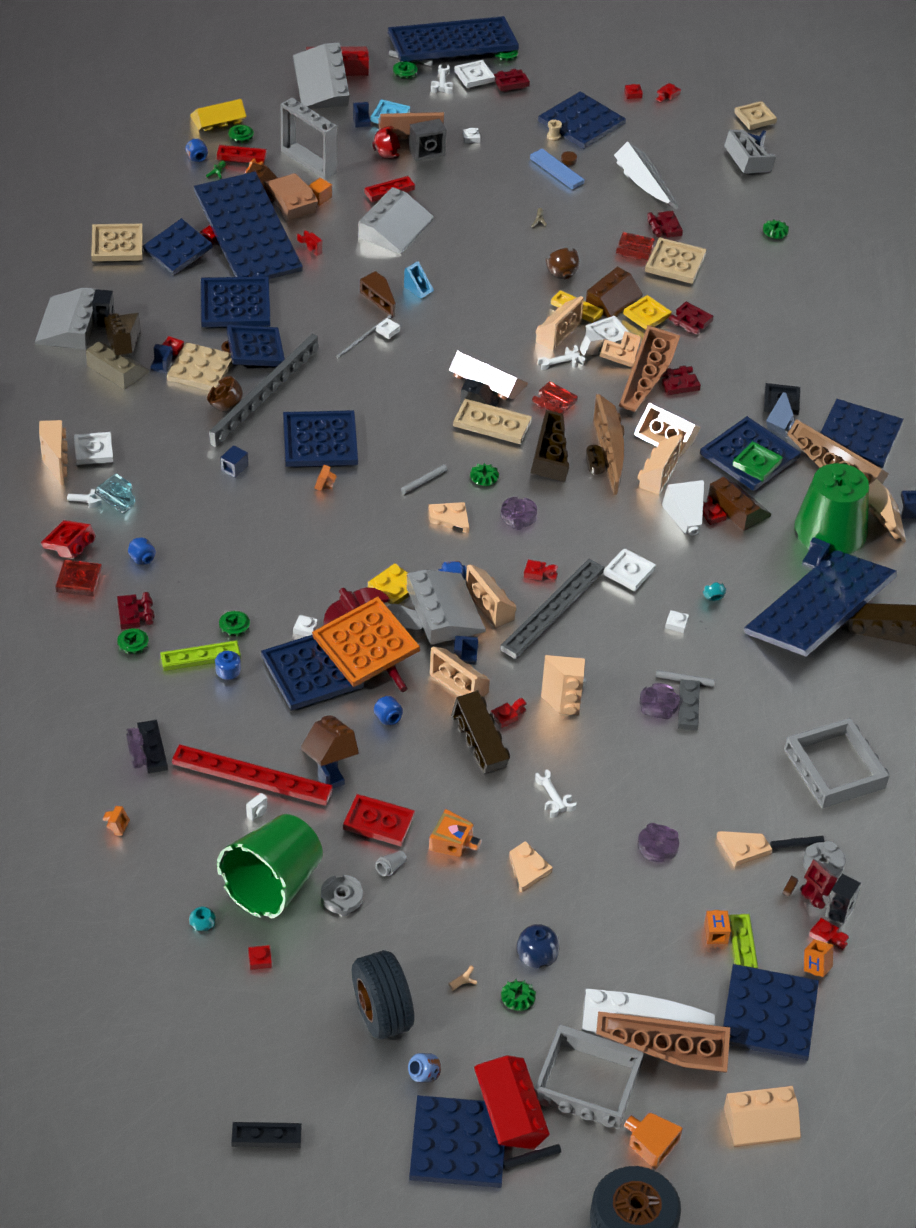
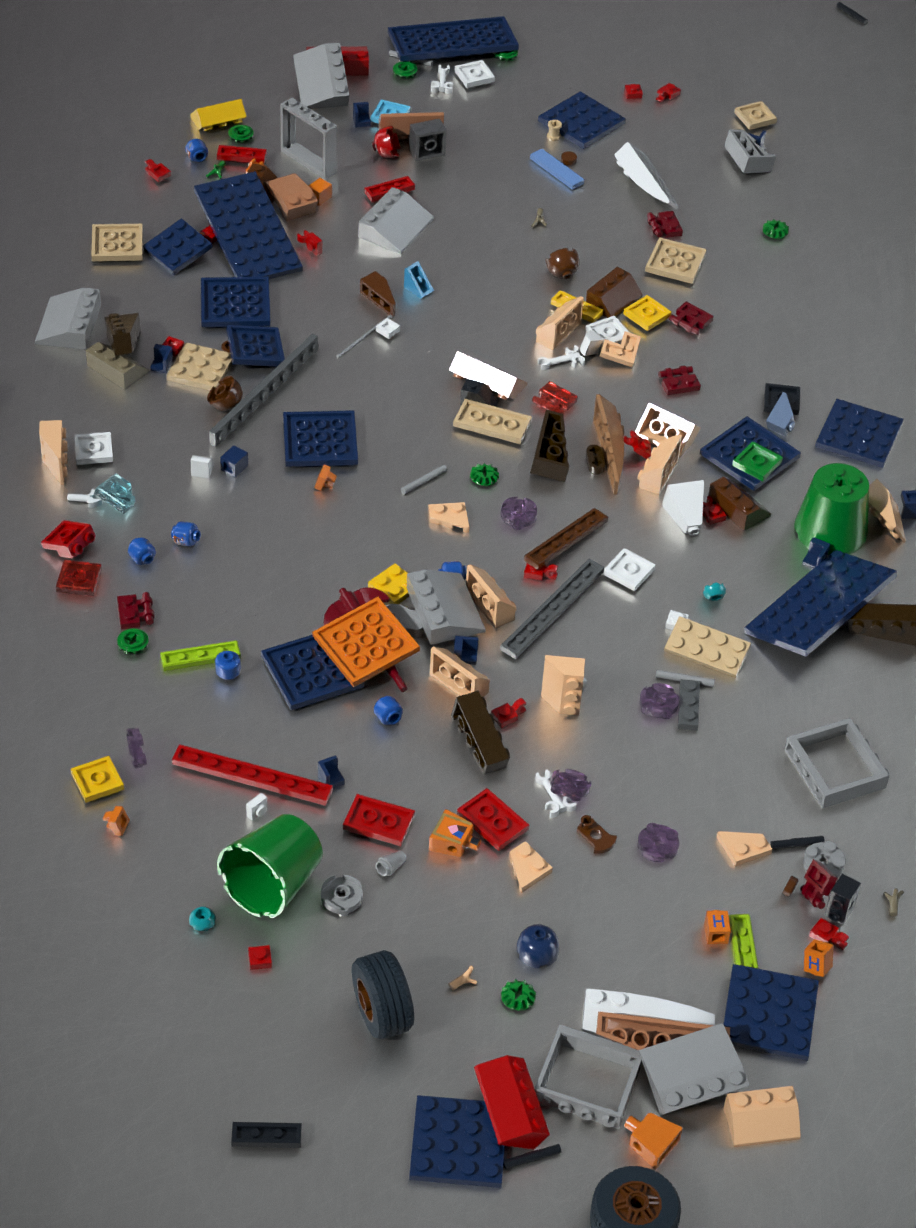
black brick [92,289,115,330] -> none
black plate [137,719,168,774] -> none
green gear [219,611,250,637] -> none
white plate [293,615,318,637] -> none
reddish brown slope [301,715,359,766] -> none
medium blue head [408,1053,441,1083] -> none
white plate [462,128,480,143] -> none
dark red plate [493,69,530,91] -> none
clear red plate [616,232,655,261] -> none
nougat wedge [619,325,680,412] -> none
medium nougat wedge [787,419,889,485] -> none
none -> yellow plate [71,756,124,803]
none -> red plate [145,159,171,183]
none -> blue head [171,521,201,547]
none -> white brick [191,455,214,479]
none -> red plate [457,788,529,851]
none -> reddish brown tile [523,508,608,570]
none -> clear purple plate [550,769,591,801]
none -> reddish brown piece [577,815,617,854]
none -> red plate [624,430,651,459]
none -> light grey slope [639,1023,750,1116]
none -> tan plate [664,616,751,678]
none -> black piece [837,2,868,25]
none -> dark tan bar [883,888,904,917]

